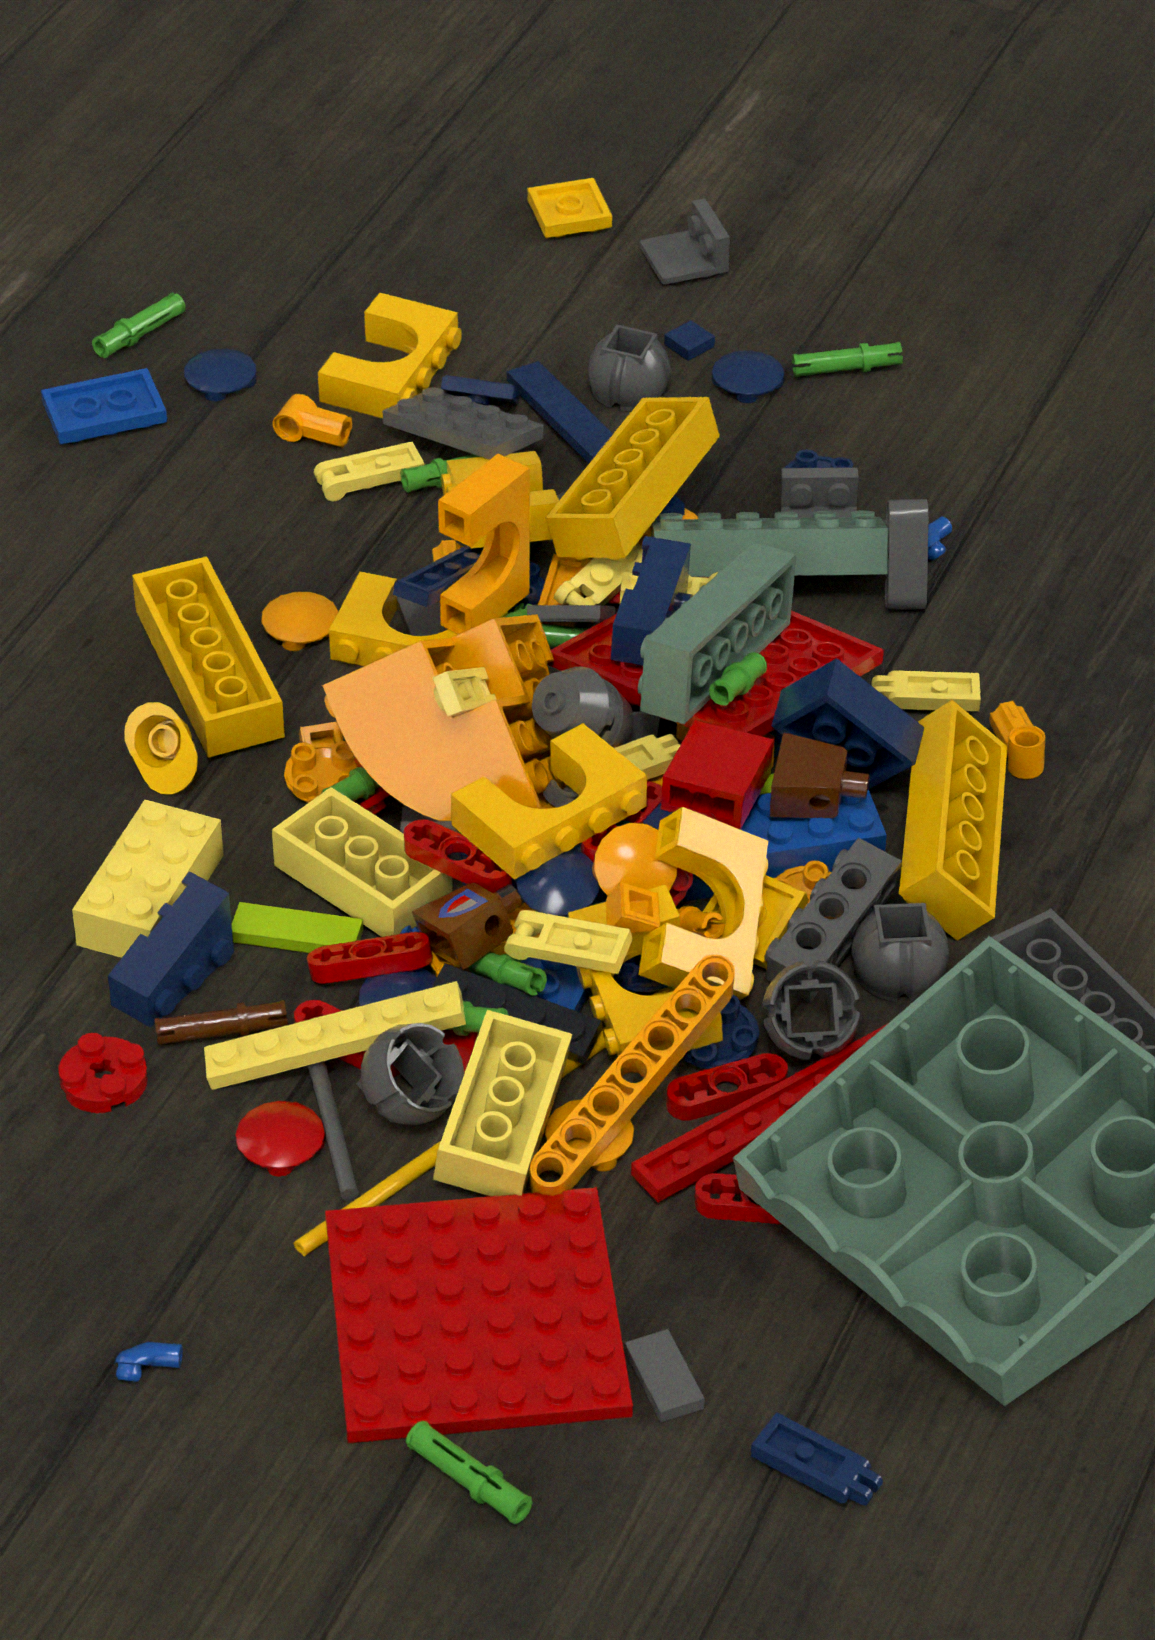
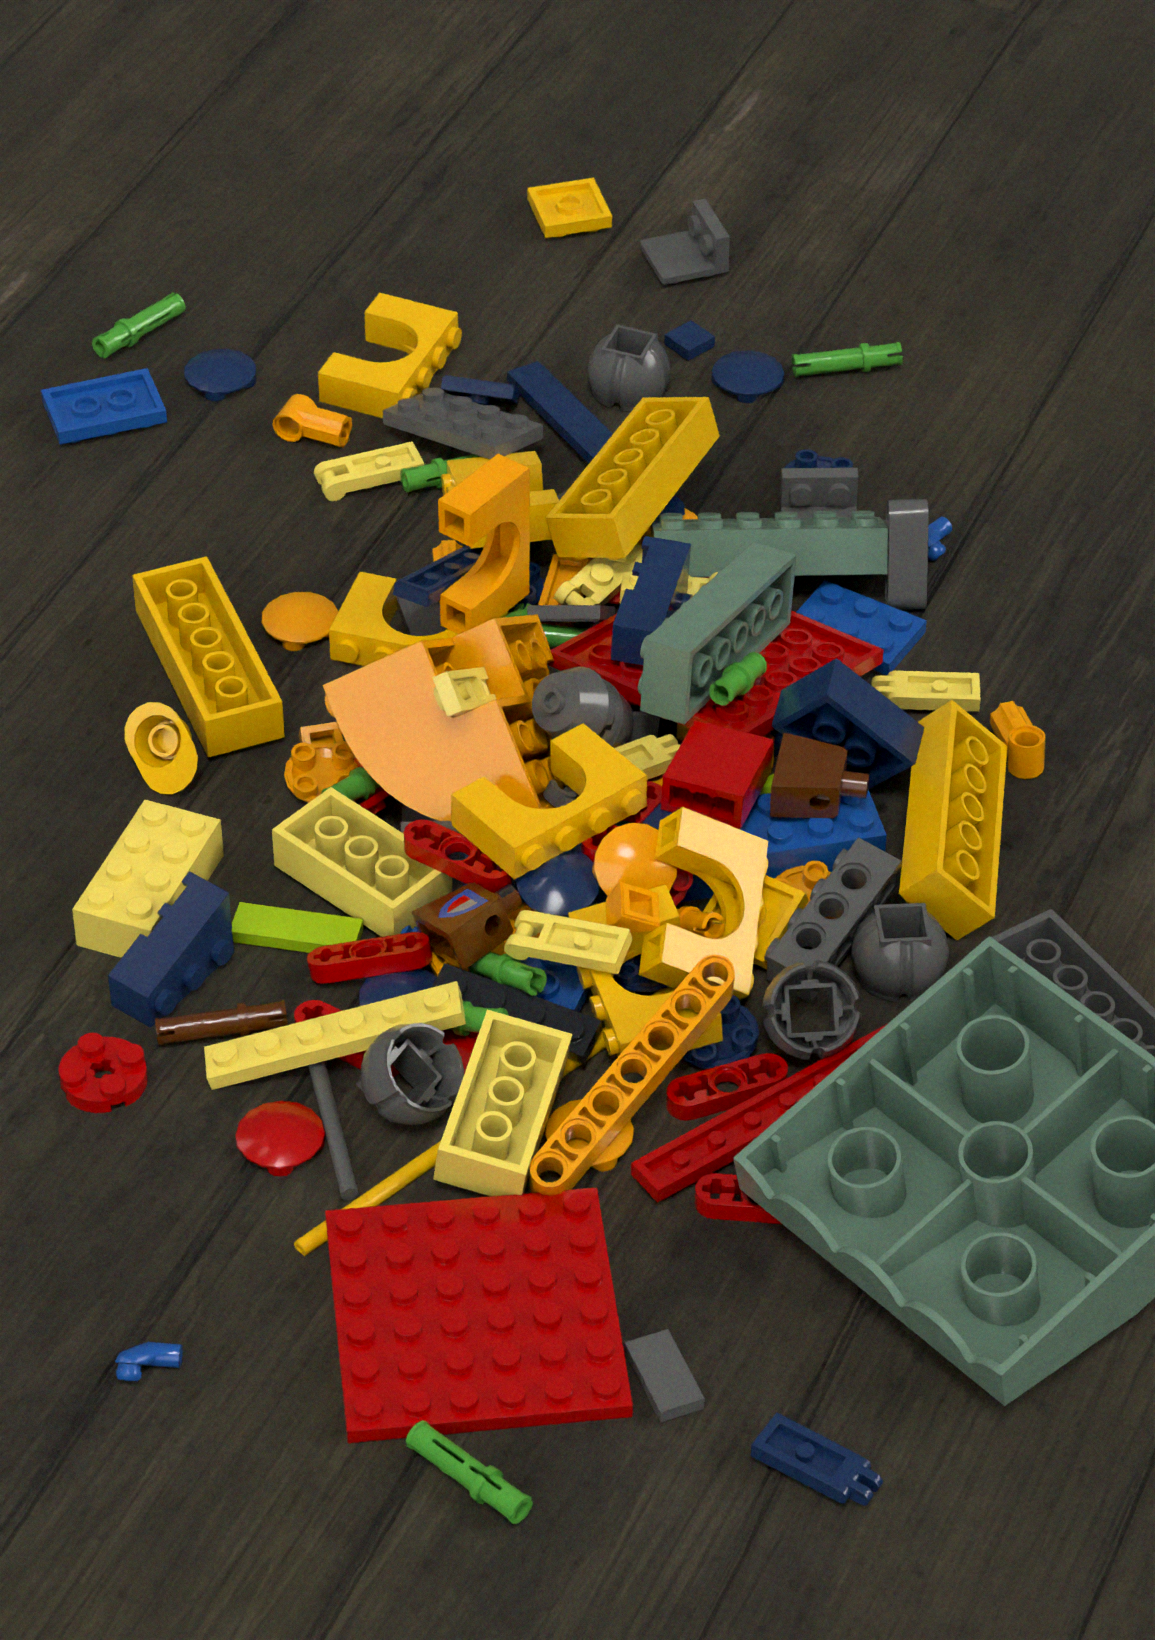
none -> blue plate [796,580,927,675]

